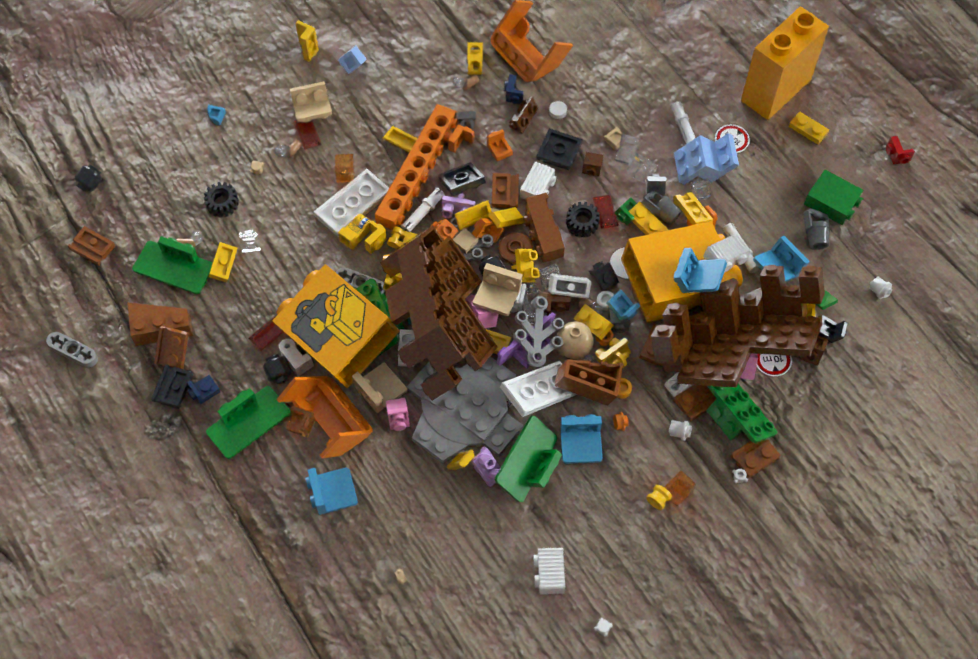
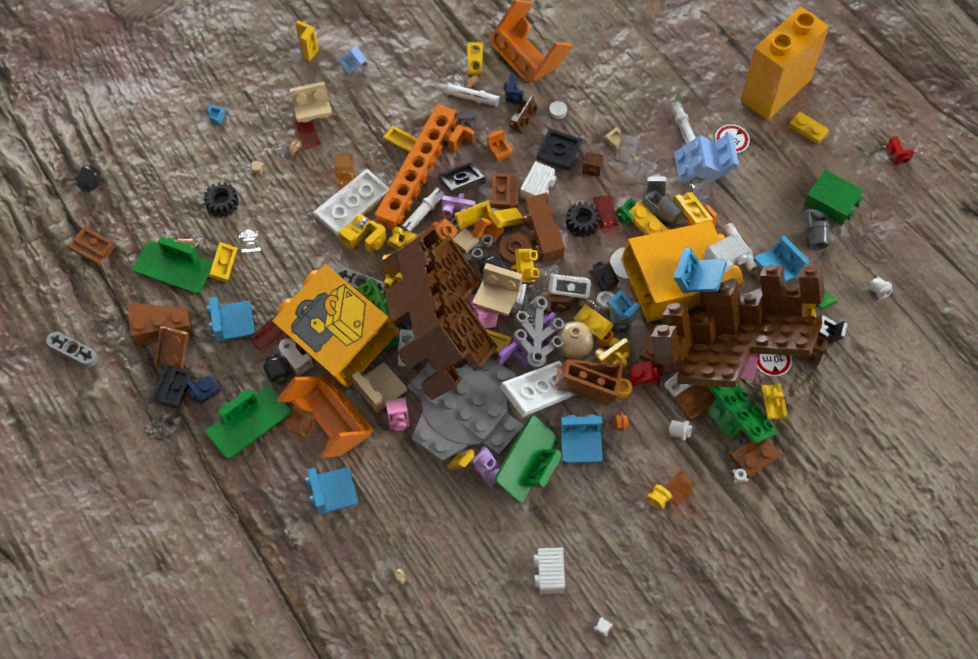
none -> dark azure bracket [207,297,255,342]
none -> white pin [447,84,500,107]
none -> red bracket [629,361,661,386]
none -> yellow hips [760,383,788,420]

